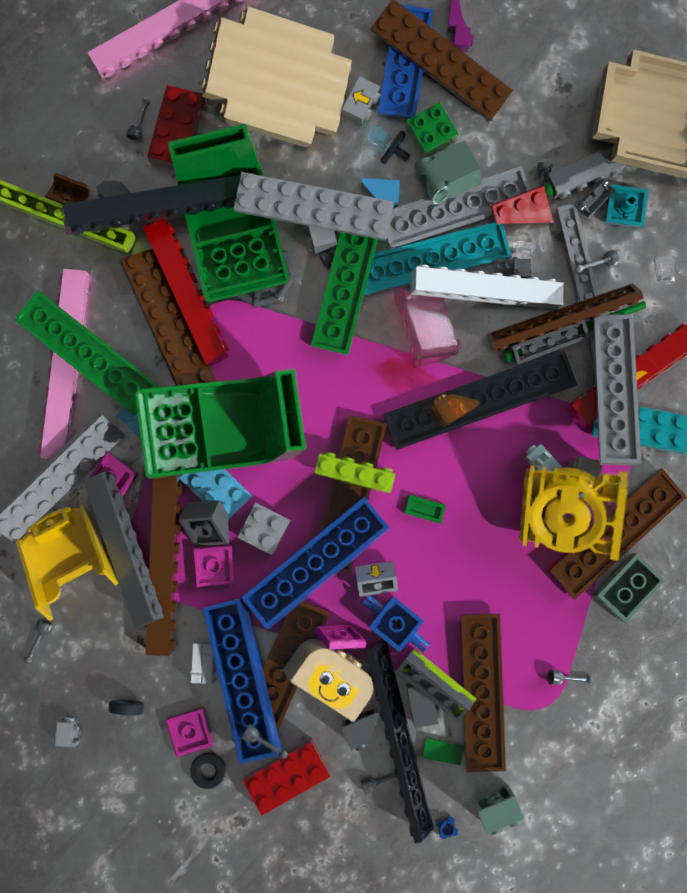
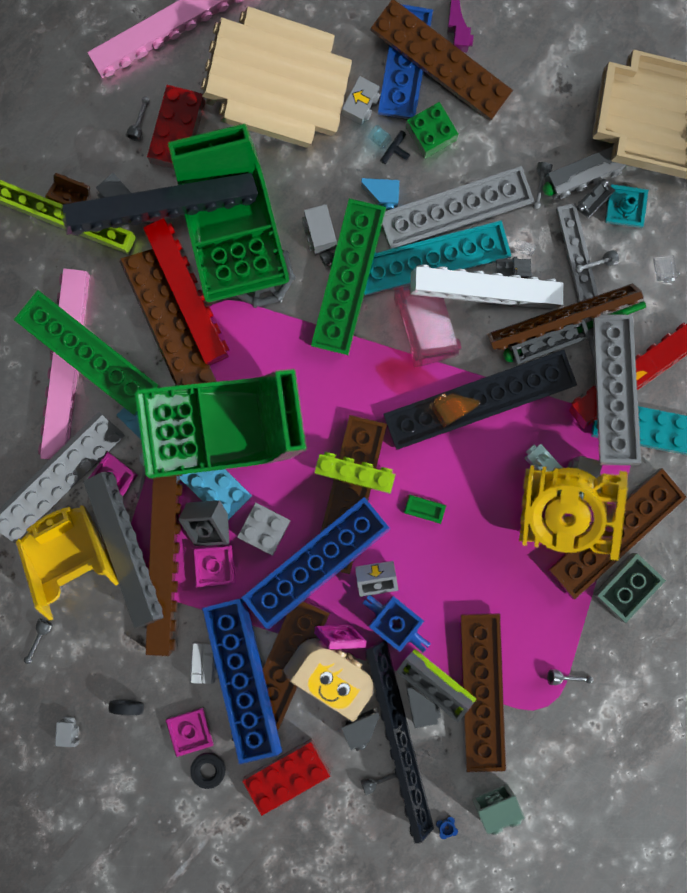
light grey plate [234,172,394,241] -> none
dark grey hinge [241,725,288,758] -> none
sand green piece [414,140,482,205] -> none
green tile [422,737,464,766] -> none
wing [490,186,553,224] -> none

